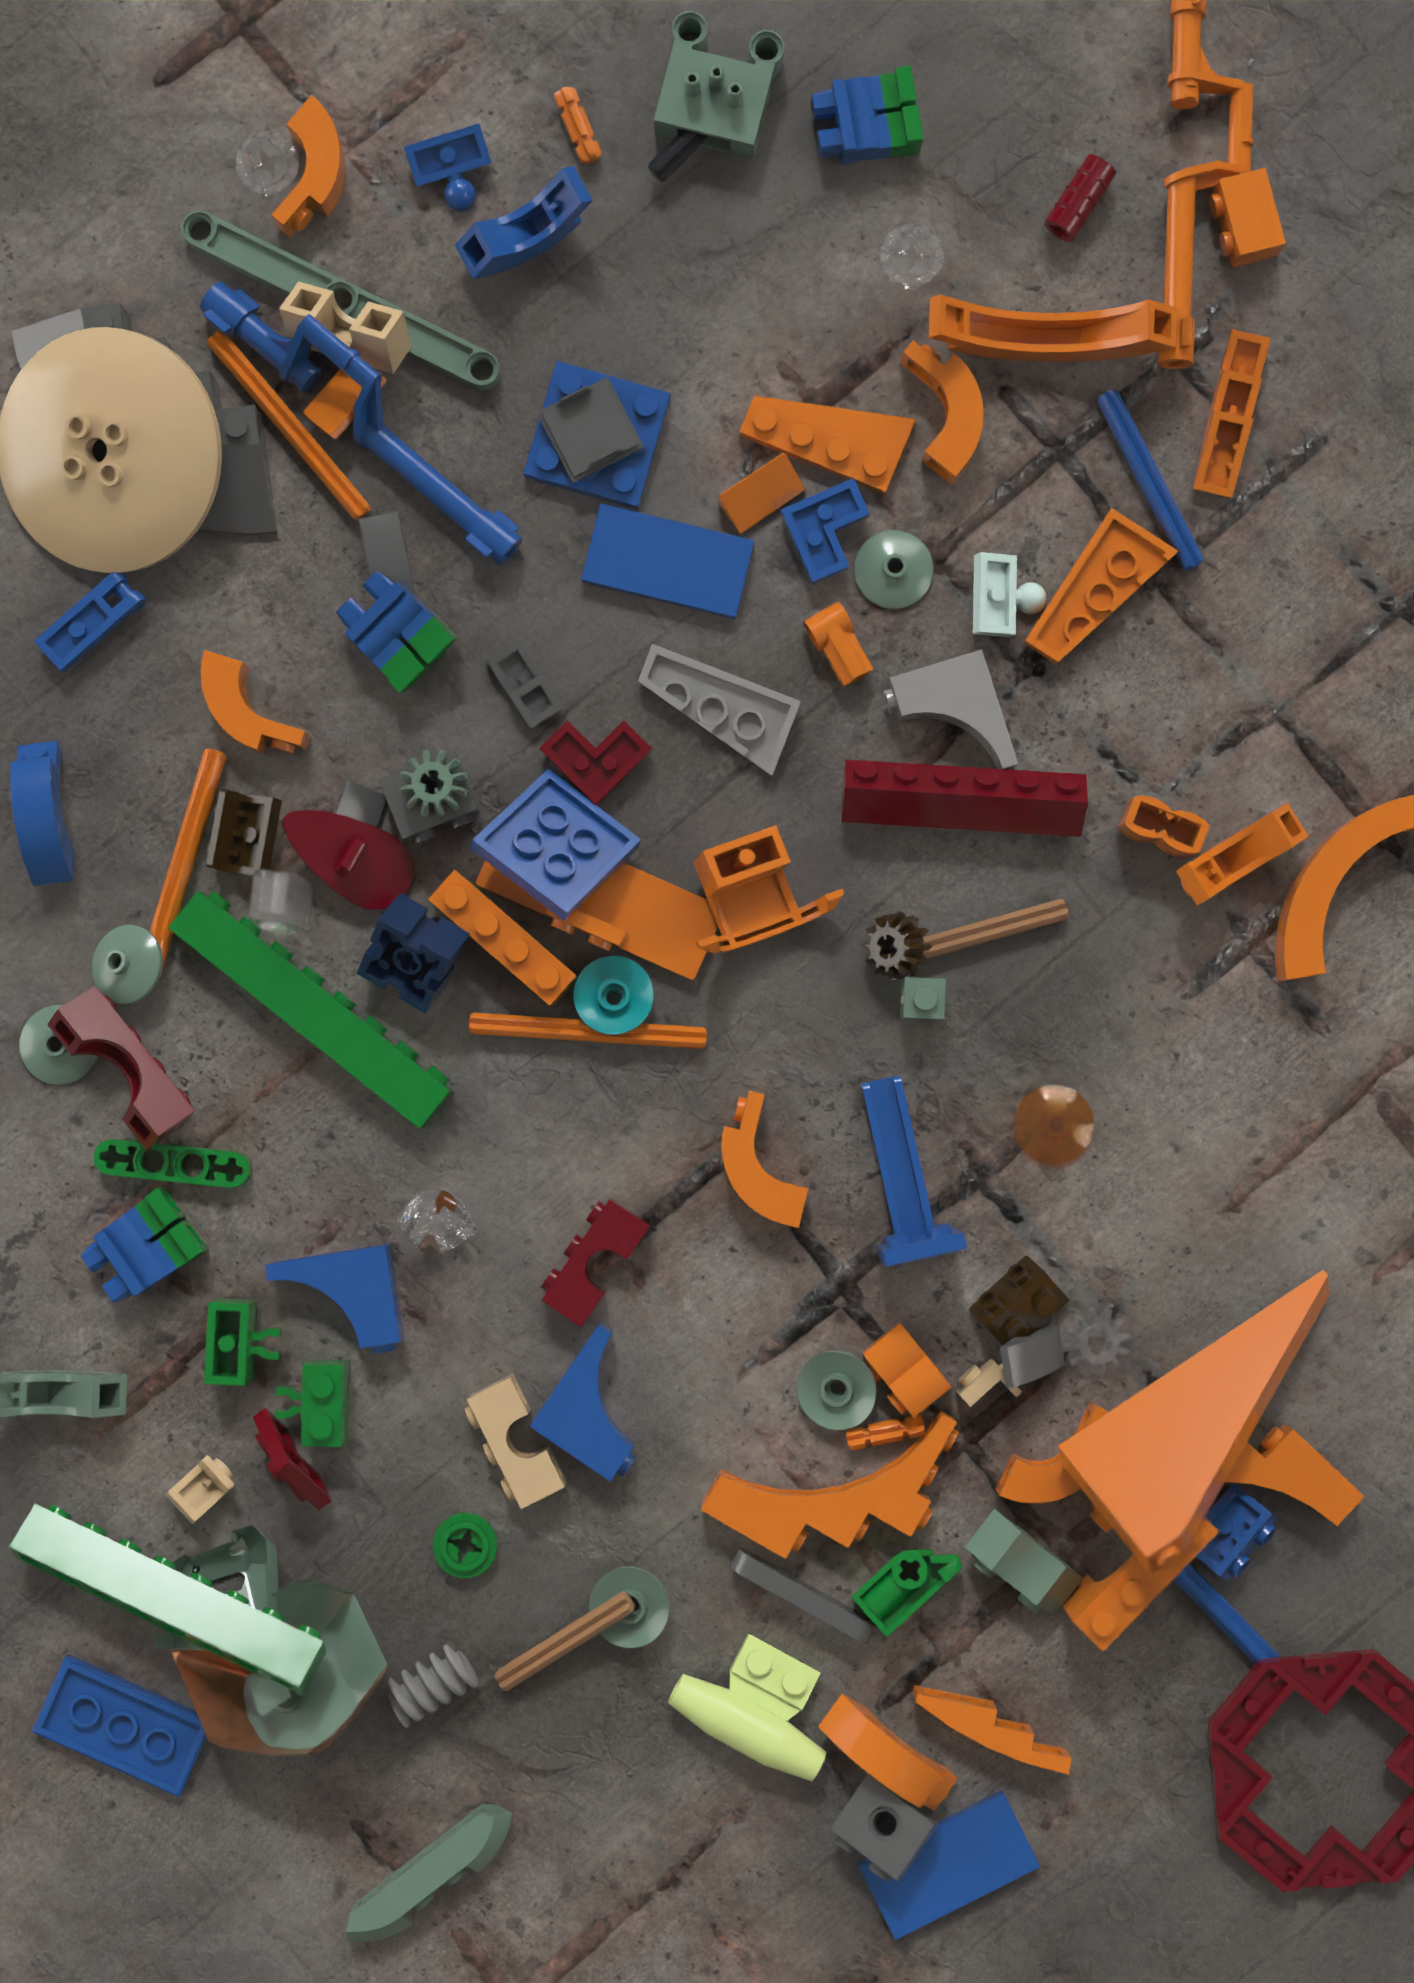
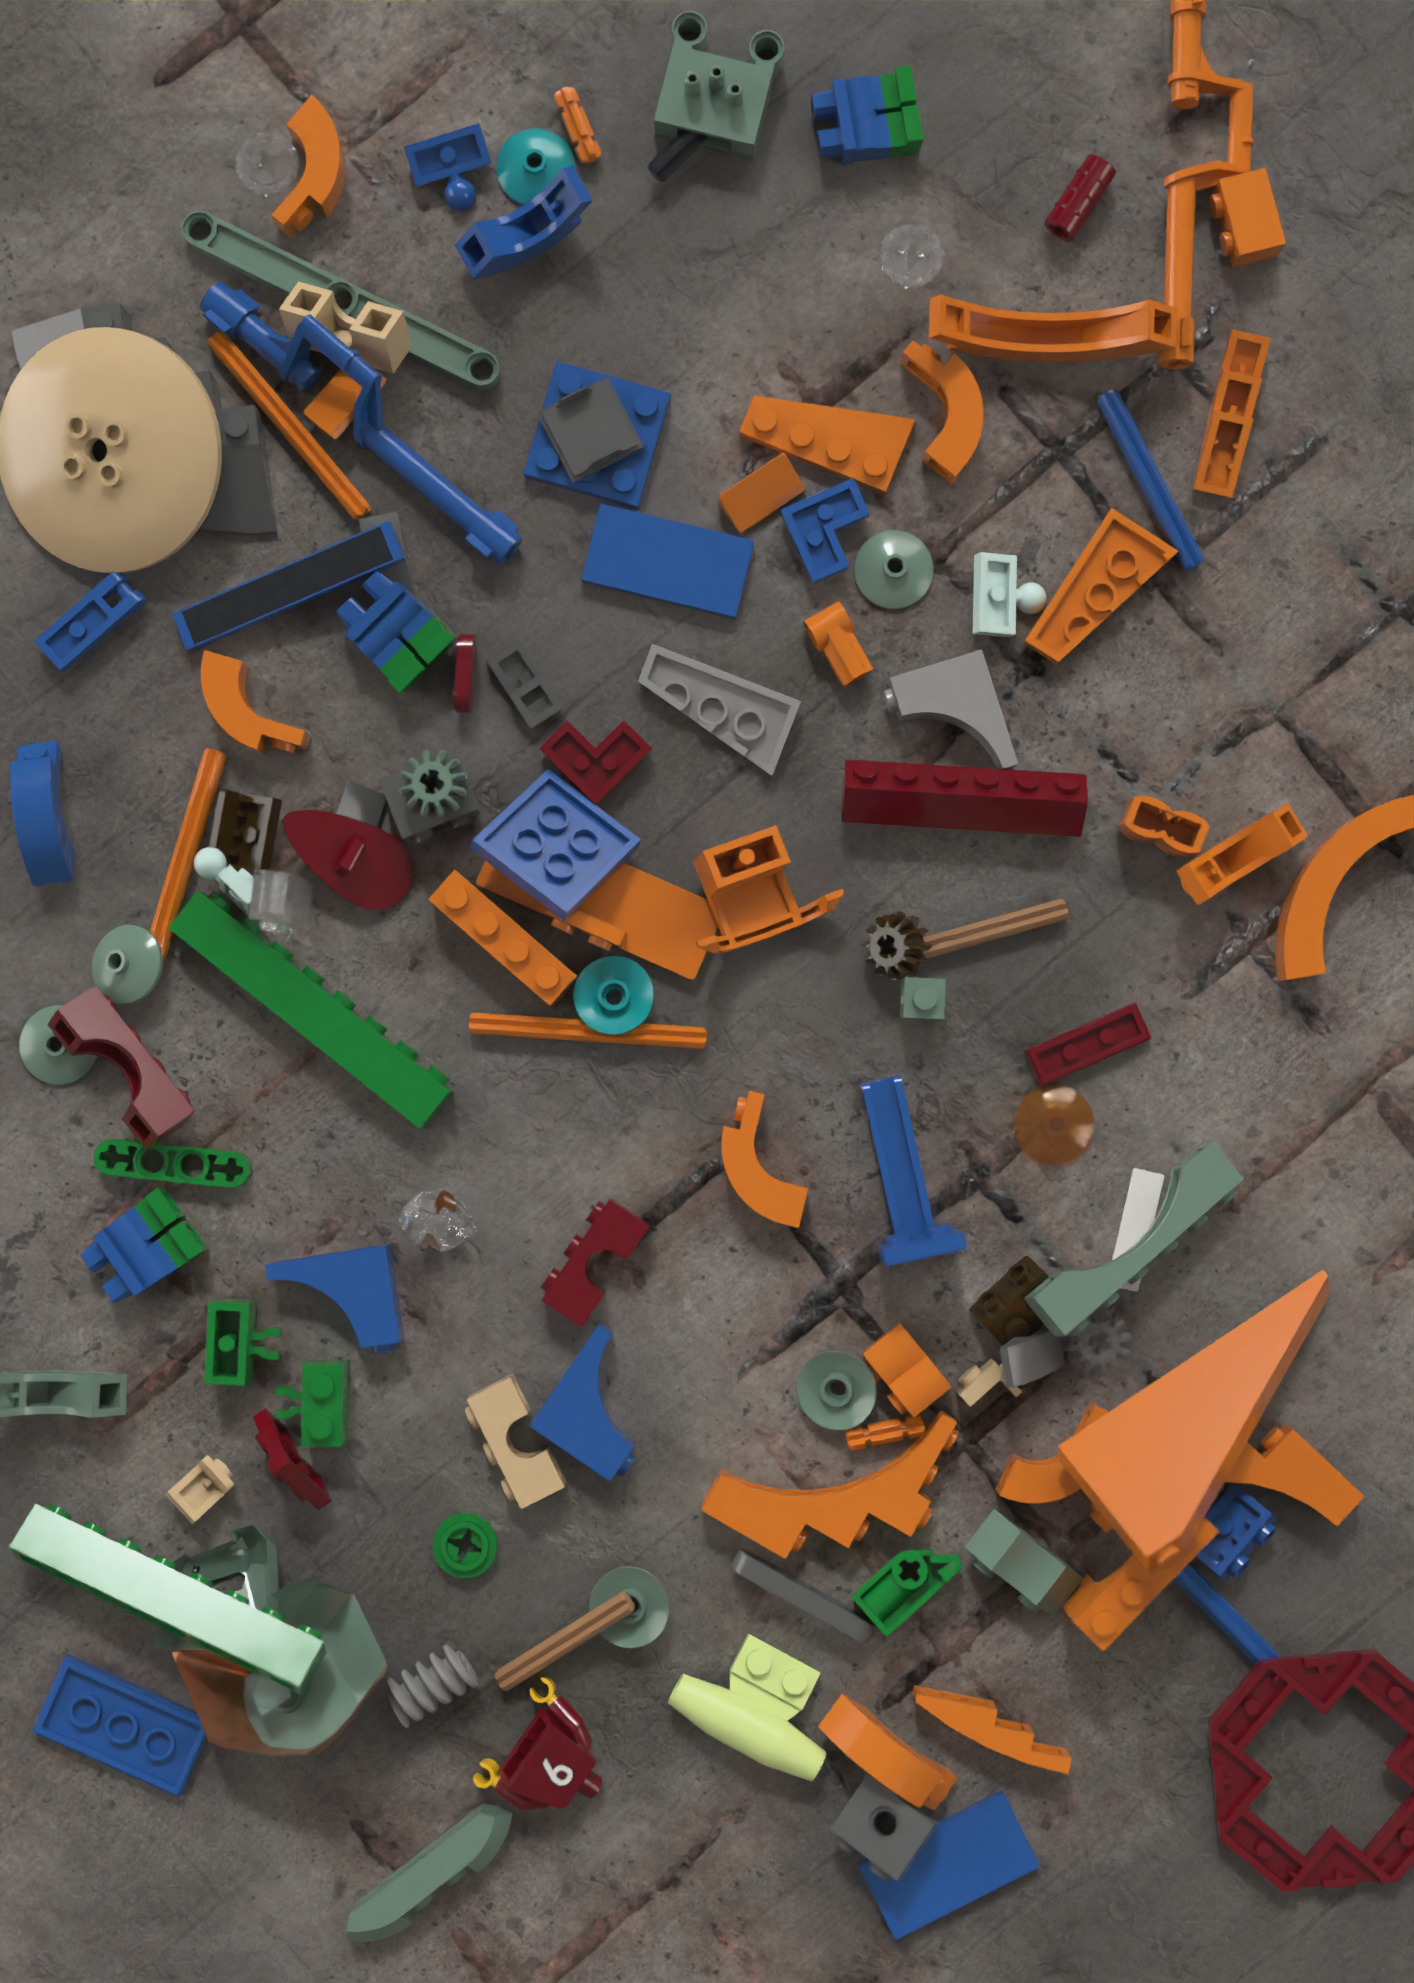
dark blue brick [356,893,470,1014] -> none
none -> black tile [172,521,406,652]
none -> light aqua plate [194,847,260,917]
none -> dark red tile [454,633,476,713]
none -> dark red torso [473,1677,602,1810]
none -> teal dish [496,128,575,205]
none -> dark red tile [1024,1002,1152,1087]
none -> sand green arch [1024,1141,1244,1337]
none -> white sticker [1112,1168,1164,1292]

